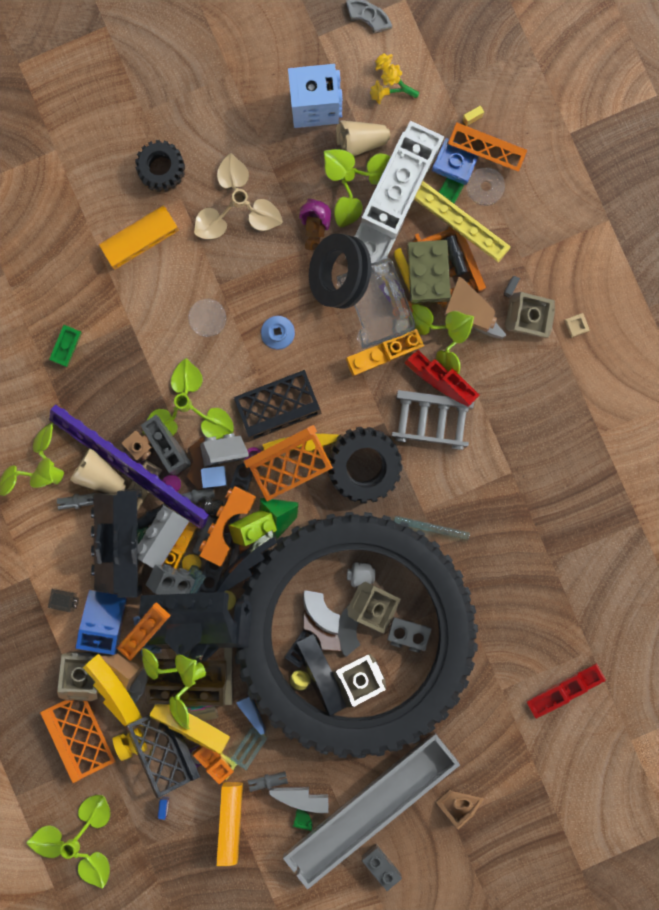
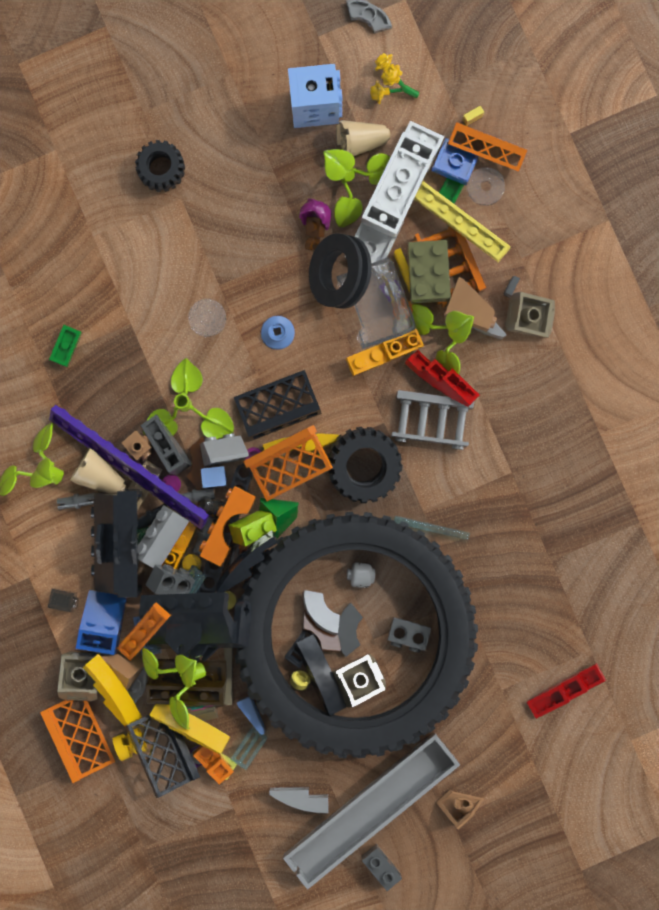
lime plant [27,795,111,889] -> none
light orange brick [99,205,179,270] -> none
blue tile [158,796,169,820] -> none
tan plant [194,153,283,239] -> none
light orange brick [217,782,243,866] -> none
dark grey pin [248,771,288,792] -> none
green tile [293,809,312,831] -> none
dark tan slope [347,582,401,634] -> none
black pin [444,235,468,276] -> none
tan tile [564,313,590,338] -> none

